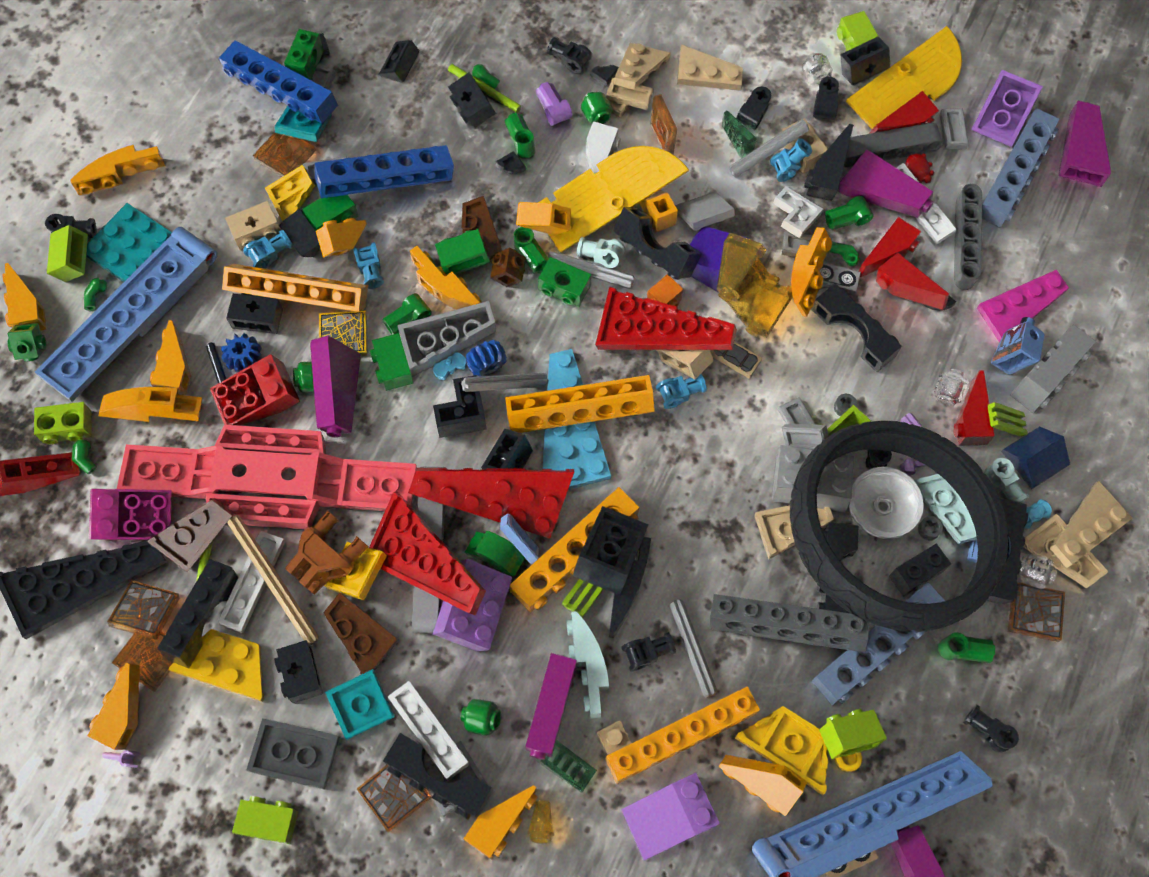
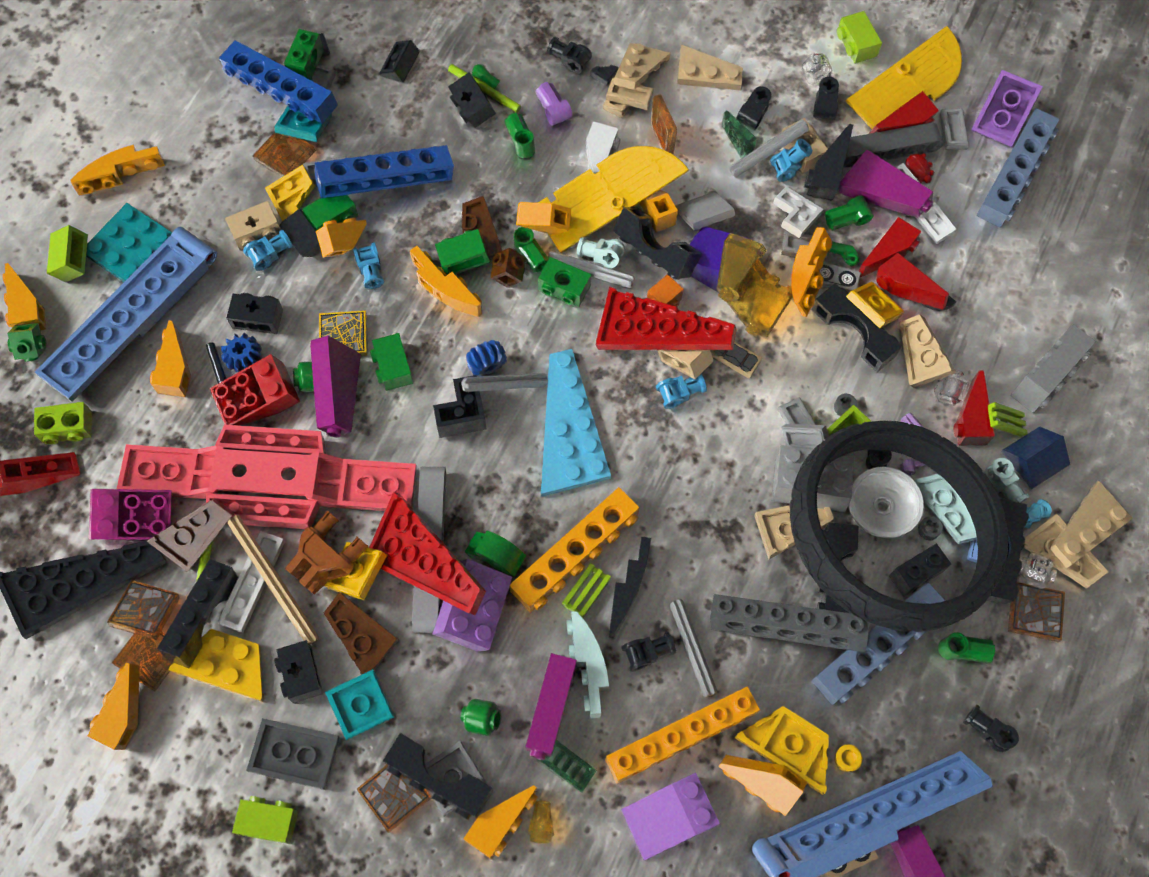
black connector [45,213,97,238] -> none
green arm [72,440,97,475] -> none
green arm [84,278,107,311] -> none
light orange slope [99,387,202,422] -> none
lavender hand [102,750,141,768] -> none
light orange brick [222,264,368,312] -> none
green piece [382,293,432,335] -> none
white plate [388,681,470,781] -> none
light grey wedge [397,301,496,377] -> none
red wing [408,468,575,539] -> none
medium azure piece [433,352,467,381] -> none
black brick [481,429,533,470] -> none
black tile [495,151,526,174] -> none
light blue tile [500,513,539,565] -> none
light orange brick [505,375,654,433] -> none
black slope [573,506,649,595] -> none
green head [581,92,613,124] -> none
tan plate [596,720,631,755] -> none
lime piece [819,709,887,759] -> none
black brick [840,36,890,86] -> none
dark grey beam [954,184,982,290] -> none
dark pink wing [977,270,1069,343] -> none
medium blue torso [991,317,1045,375] -> none
magenta slope [1058,101,1111,187] -> none
none -> yellow tile [846,281,904,328]
none -> tan wing [899,314,956,388]

